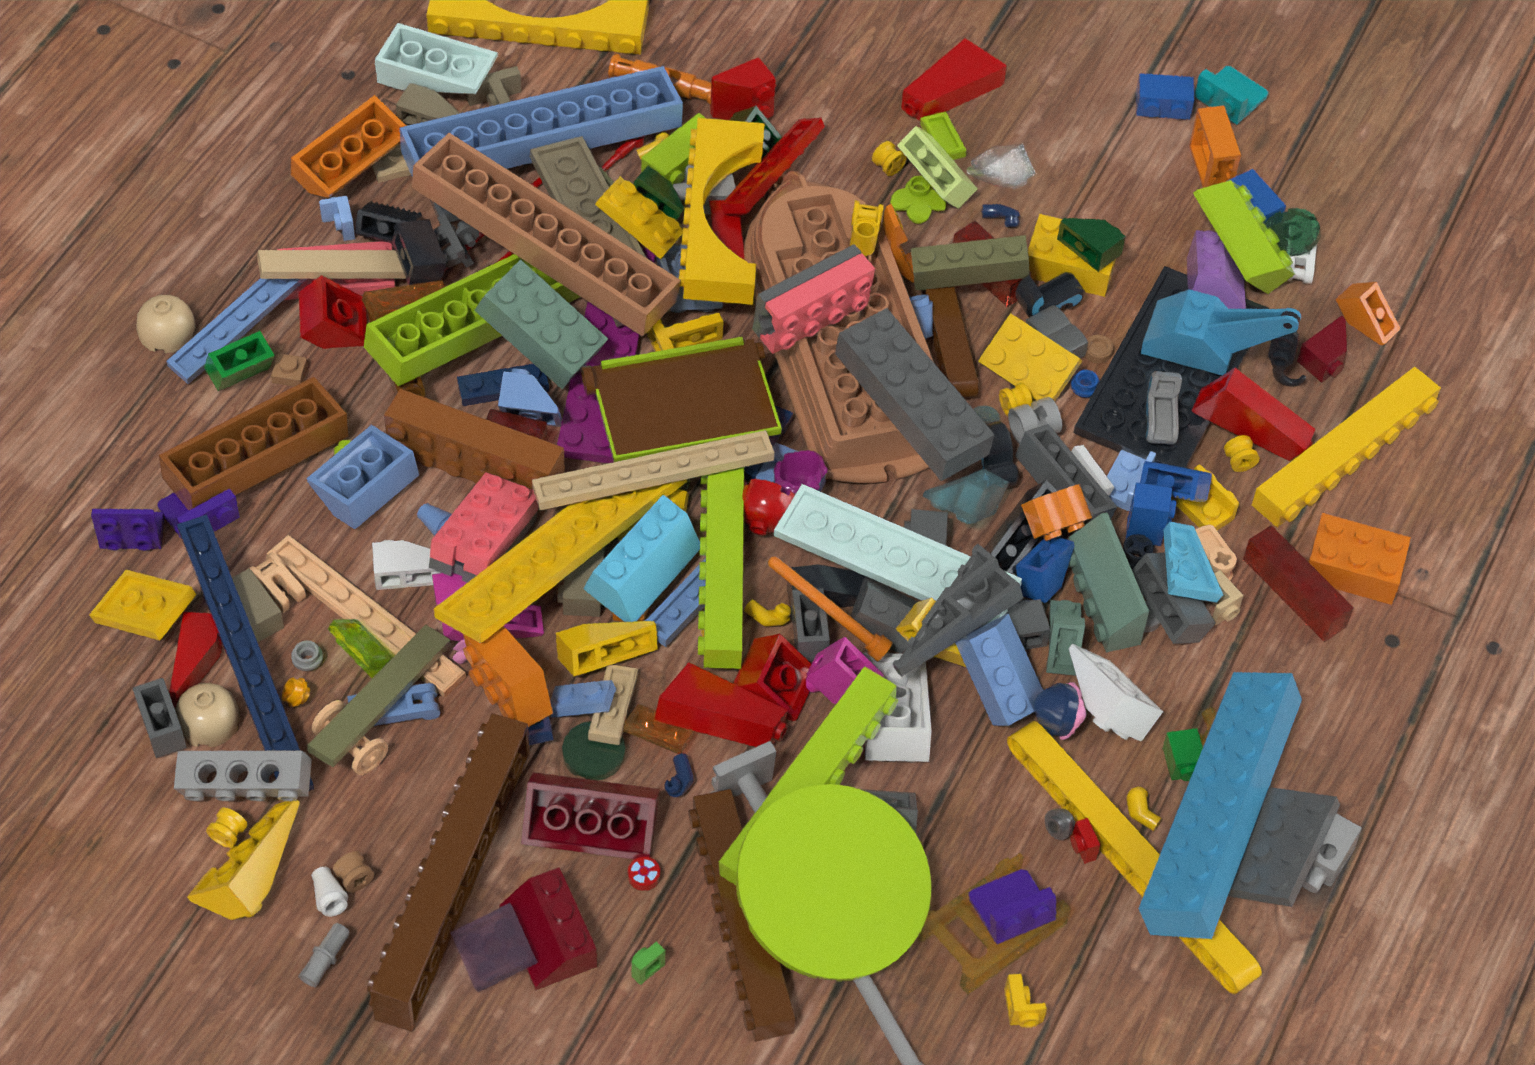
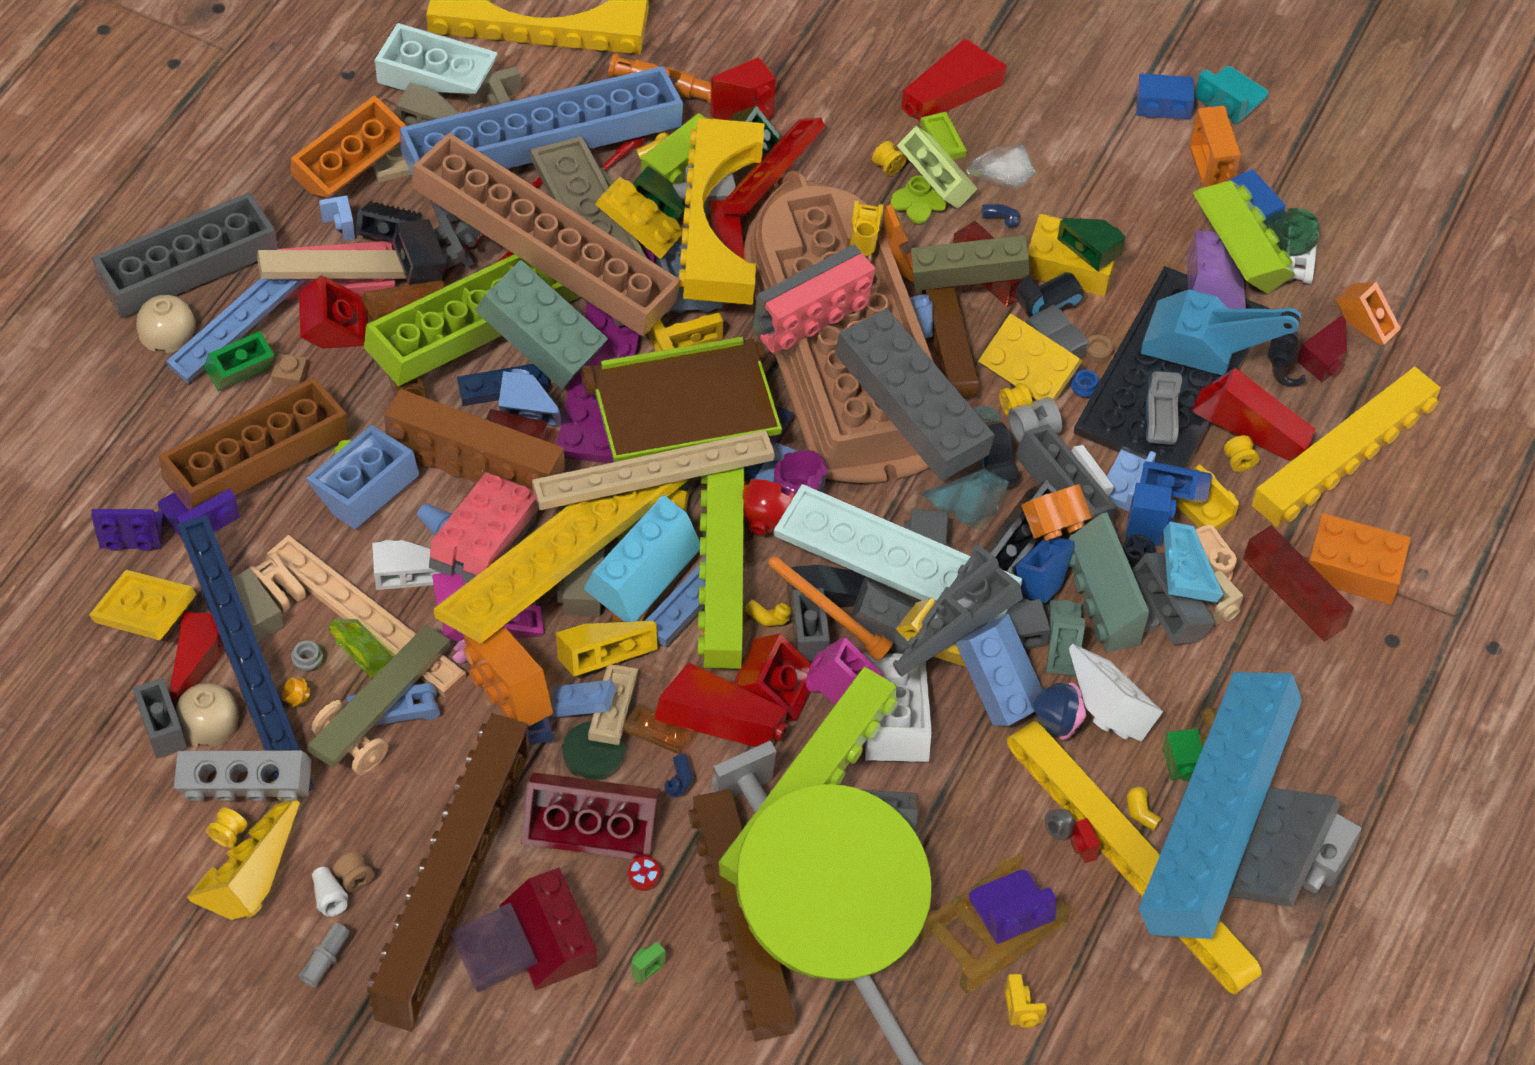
none -> dark grey brick [92,192,278,318]

